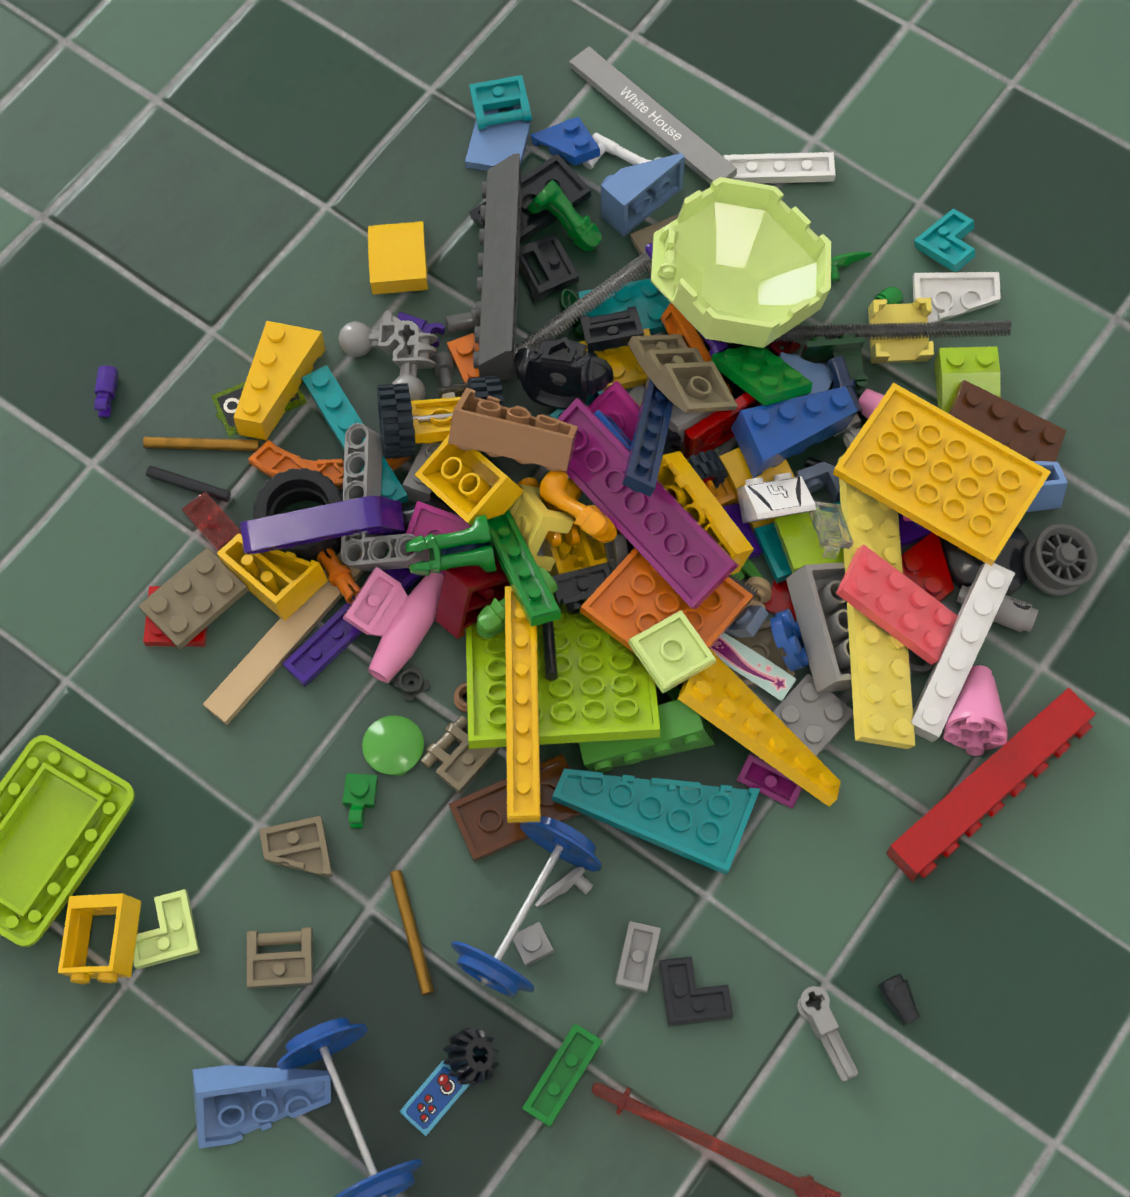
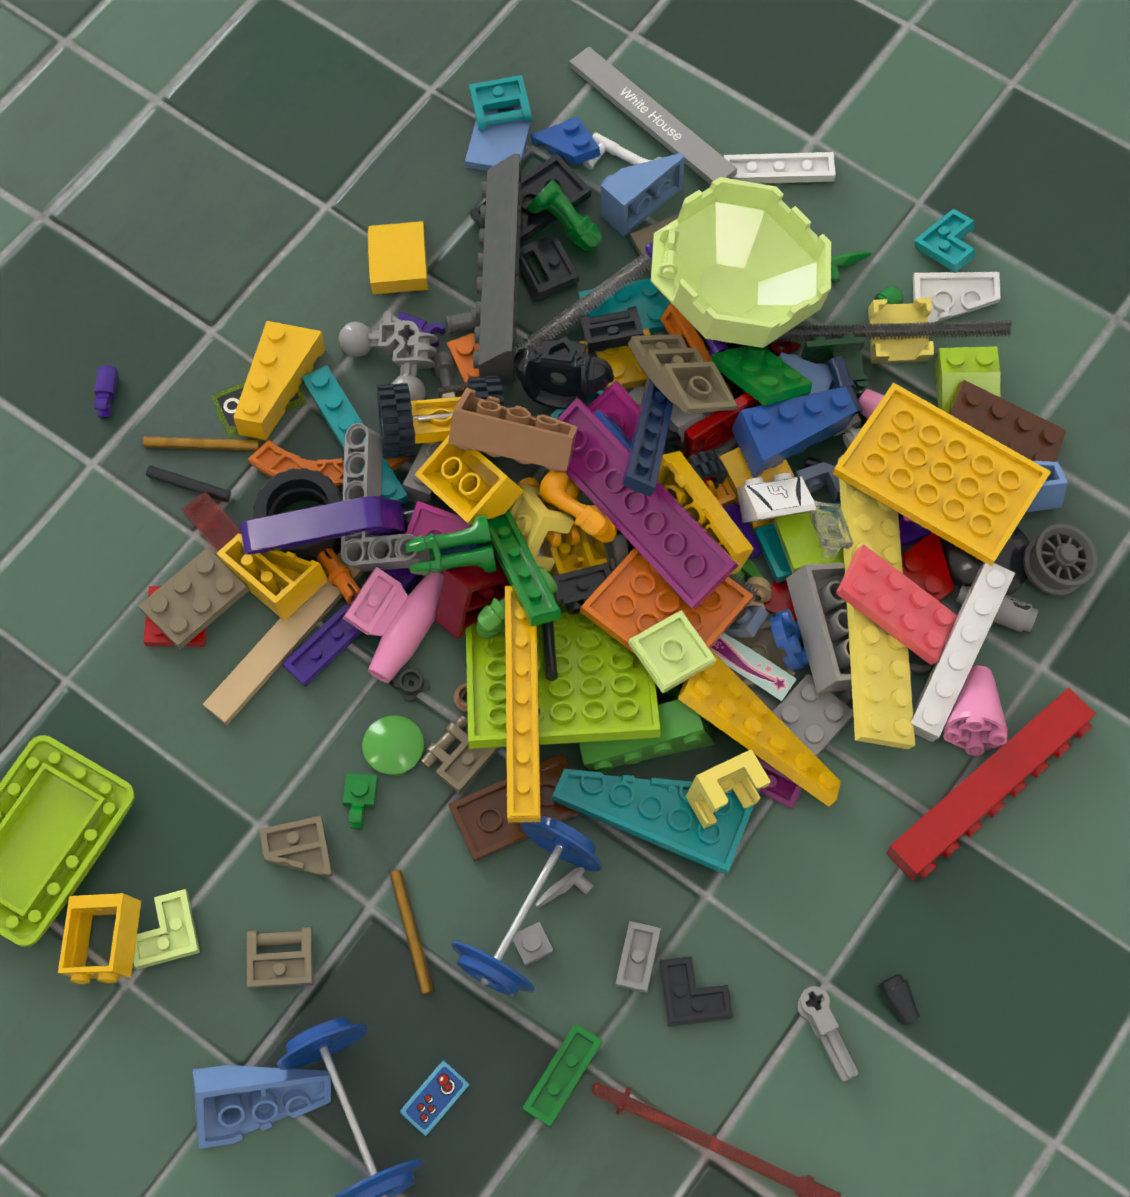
black gear [443,1028,499,1086] -> none
dark green piece [559,288,584,338] -> none
none -> light yellow panel [685,749,771,829]

